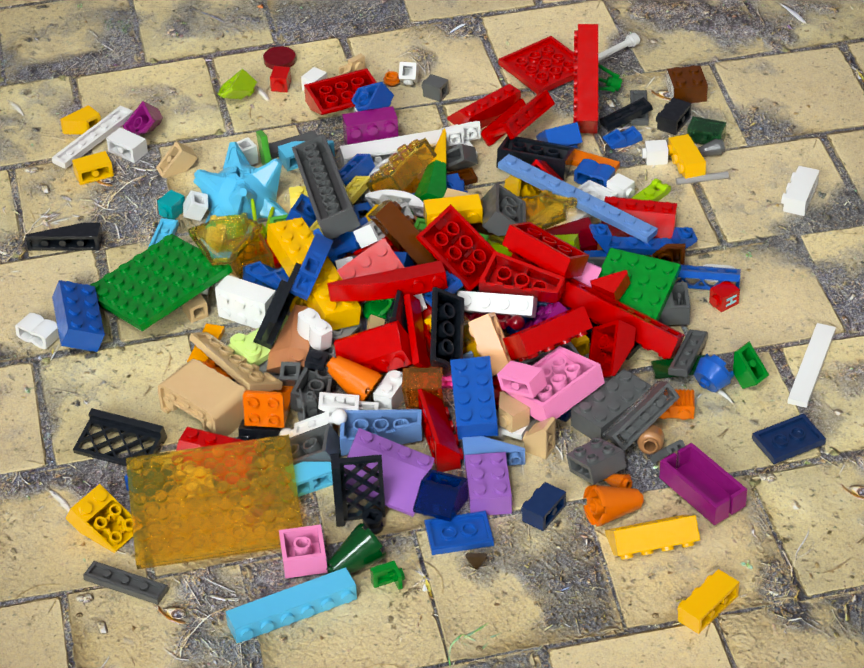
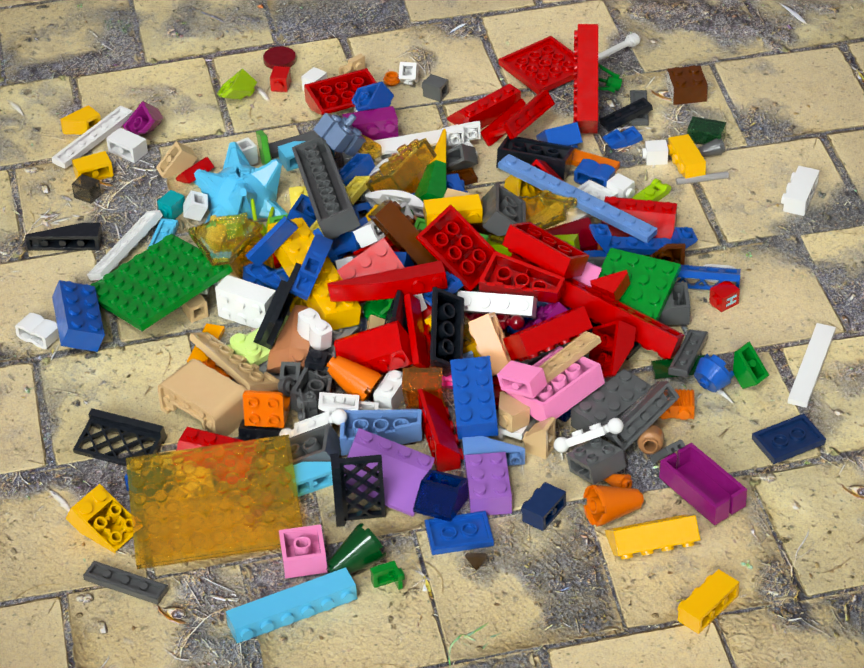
black wheel [362,508,383,535] -> none
black brick [656,98,691,135] -> none
none -> clear smoke brick [72,174,101,204]
none -> white plate [87,210,163,281]
none -> red slope [176,157,214,184]
none -> blue tile [245,216,298,267]
none -> dark grey plate [278,377,295,397]
none -> sand blue brick [313,113,366,157]
none -> clear yellow plate [358,135,382,159]
none -> tan tile [539,331,601,383]
none -> white plate [554,418,624,453]

